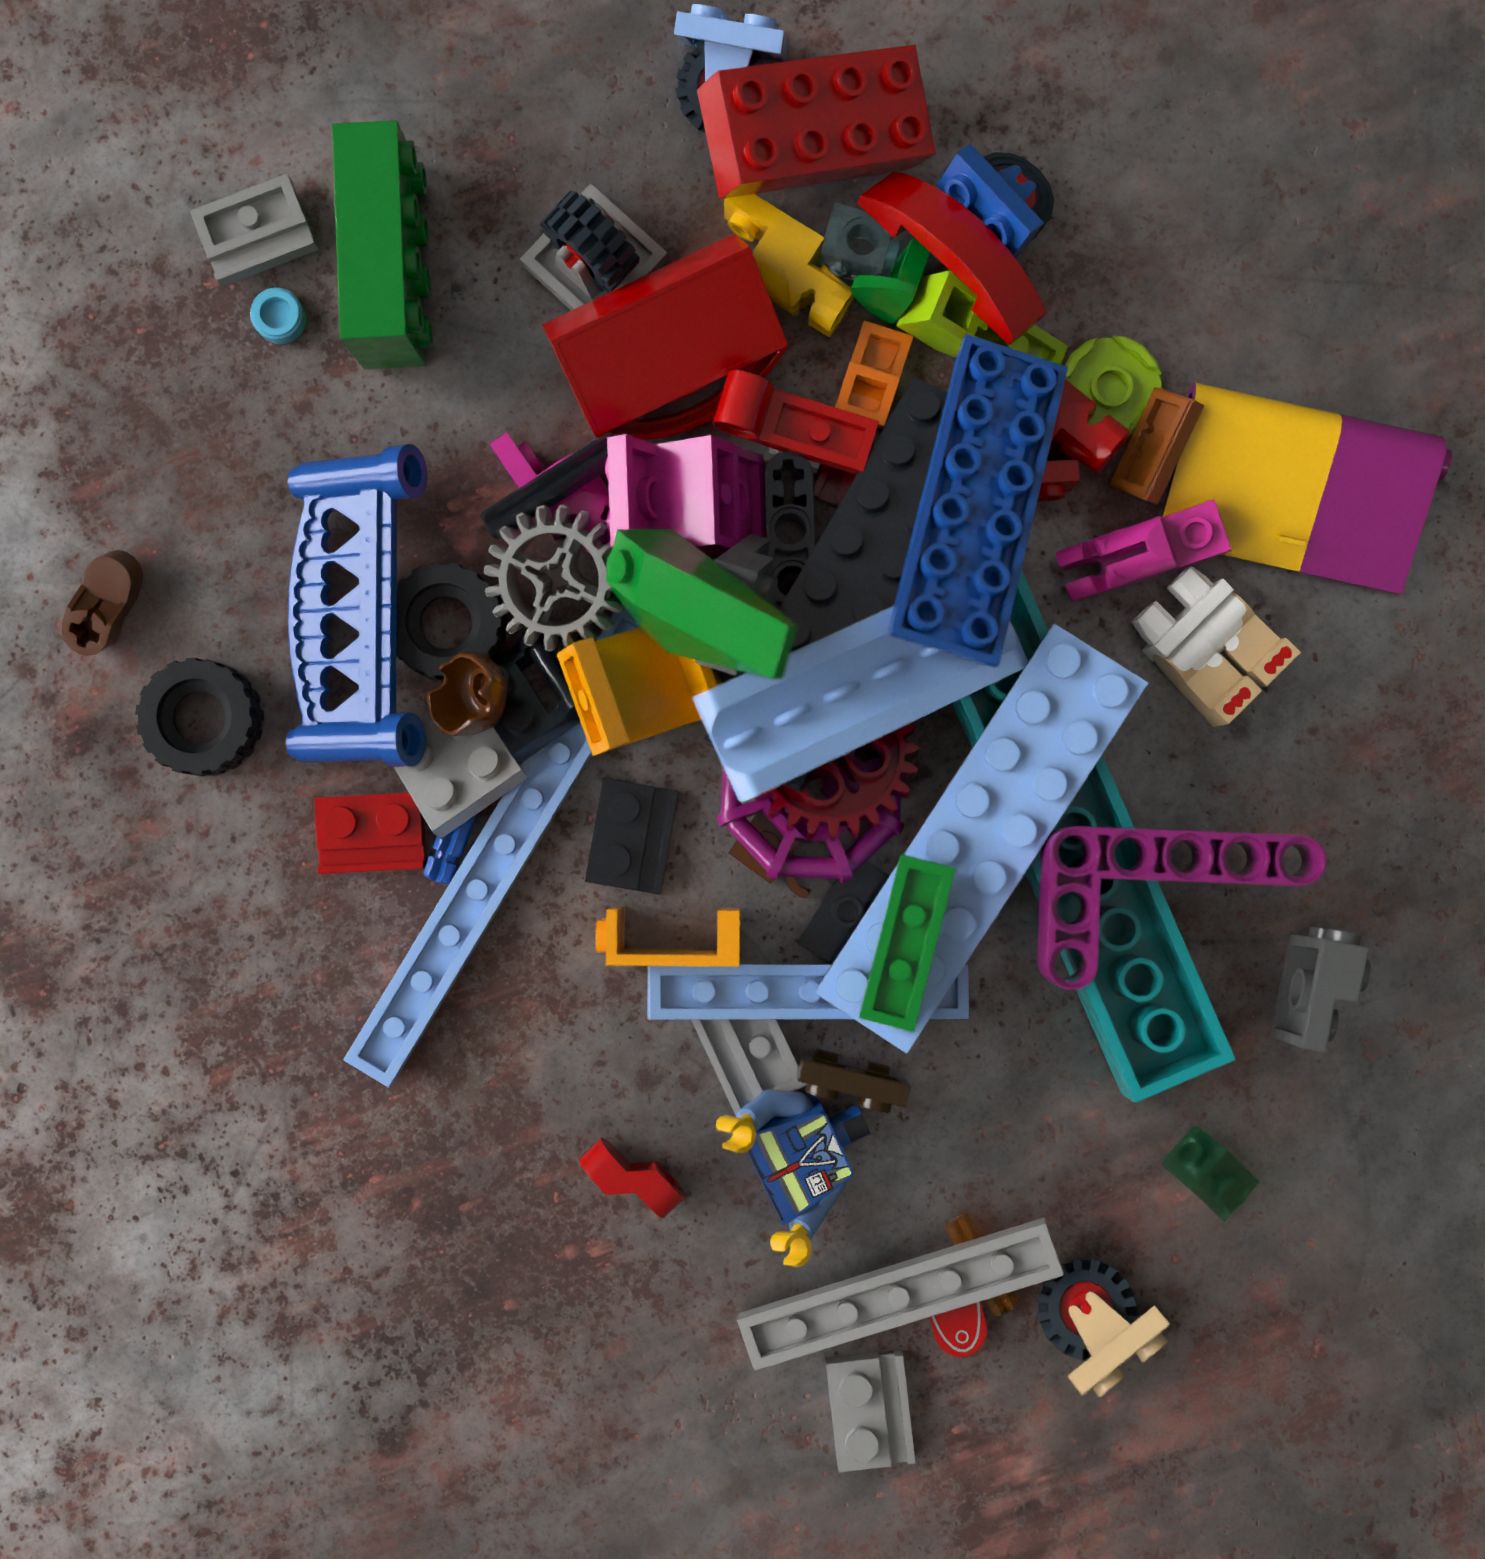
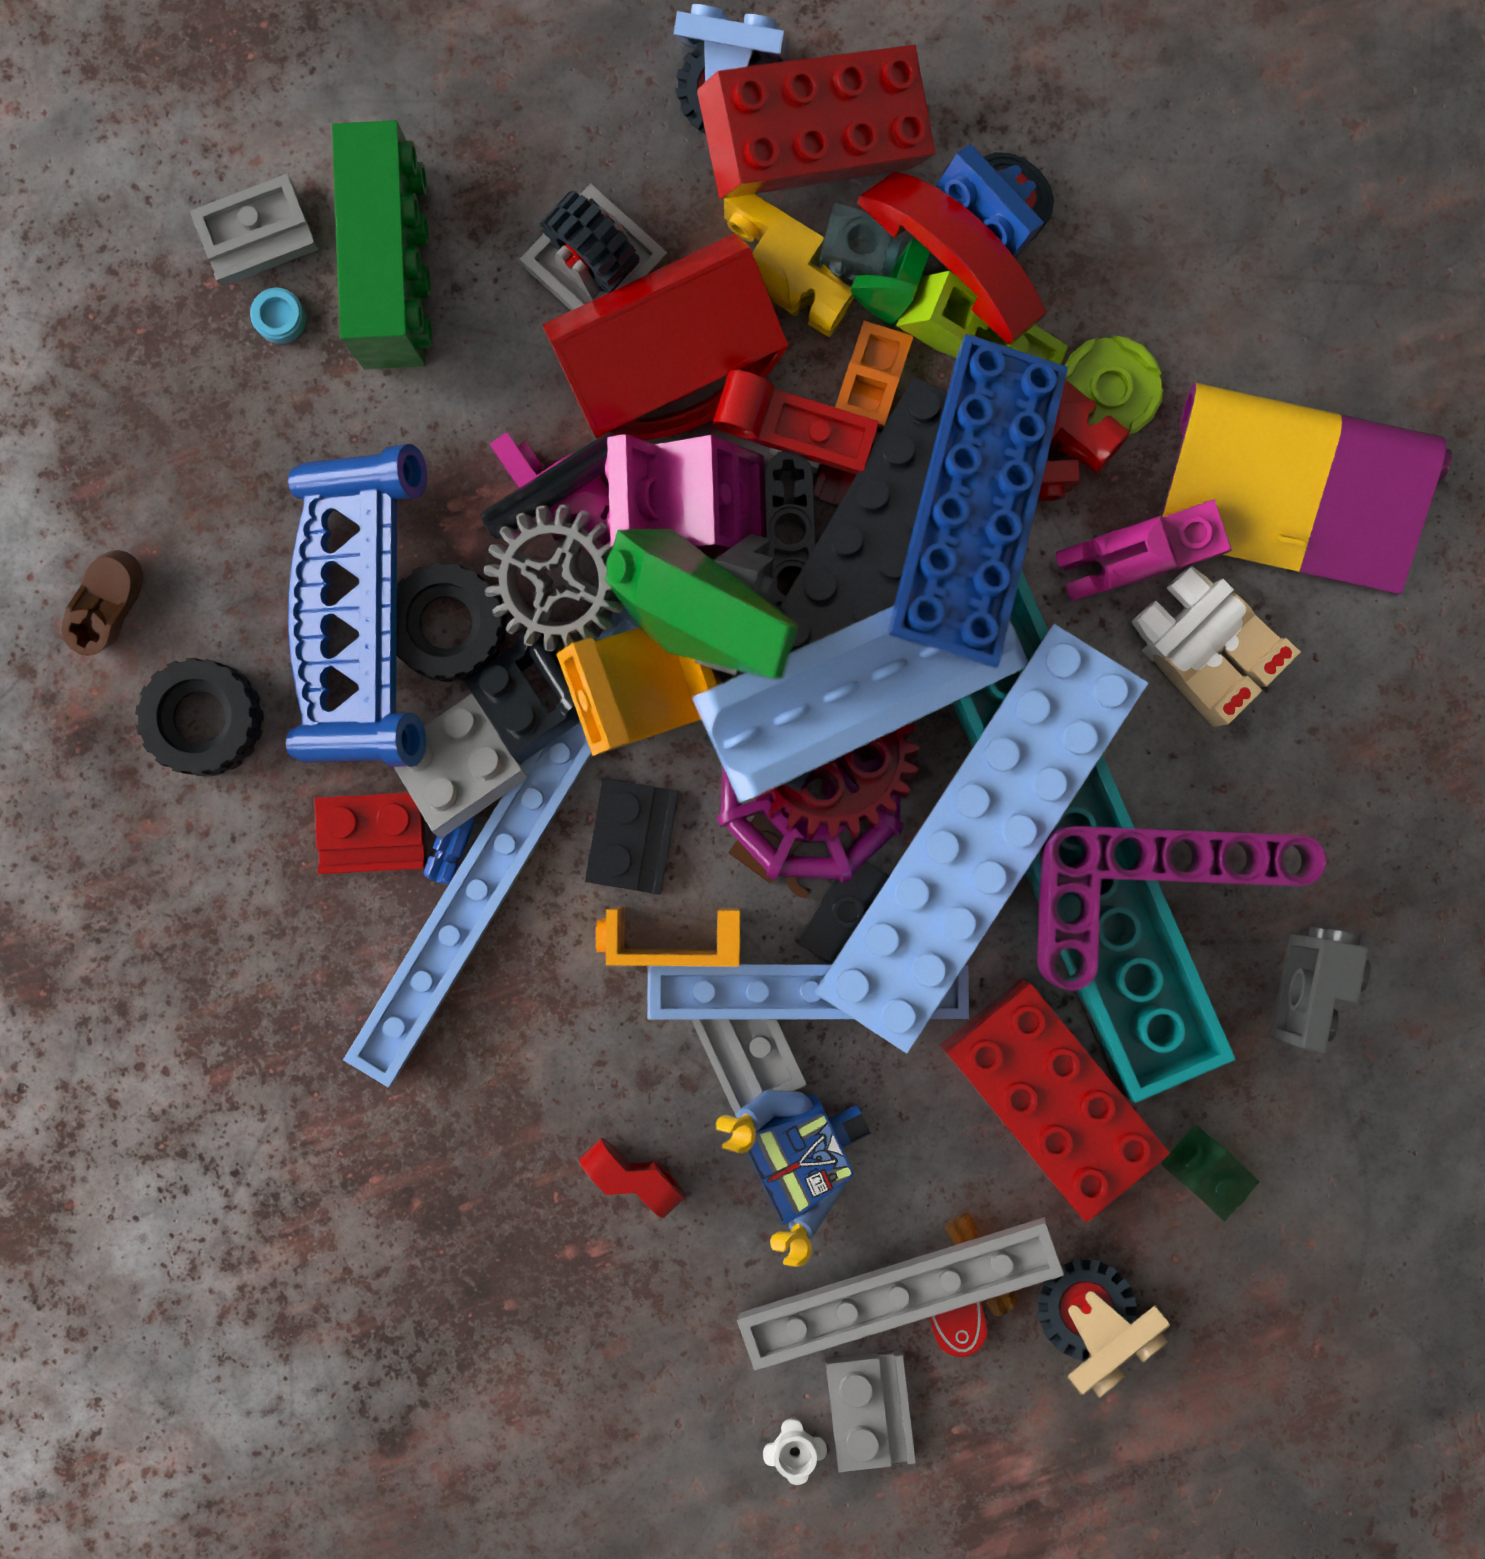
reddish brown hair [427,651,507,736] -> none
dark brown plate [796,1048,911,1113] -> none
green plate [859,854,956,1033] -> none
dark orange plate [1109,387,1204,505] -> none
none -> white plate [763,1418,827,1485]
none -> red brick [940,979,1170,1223]

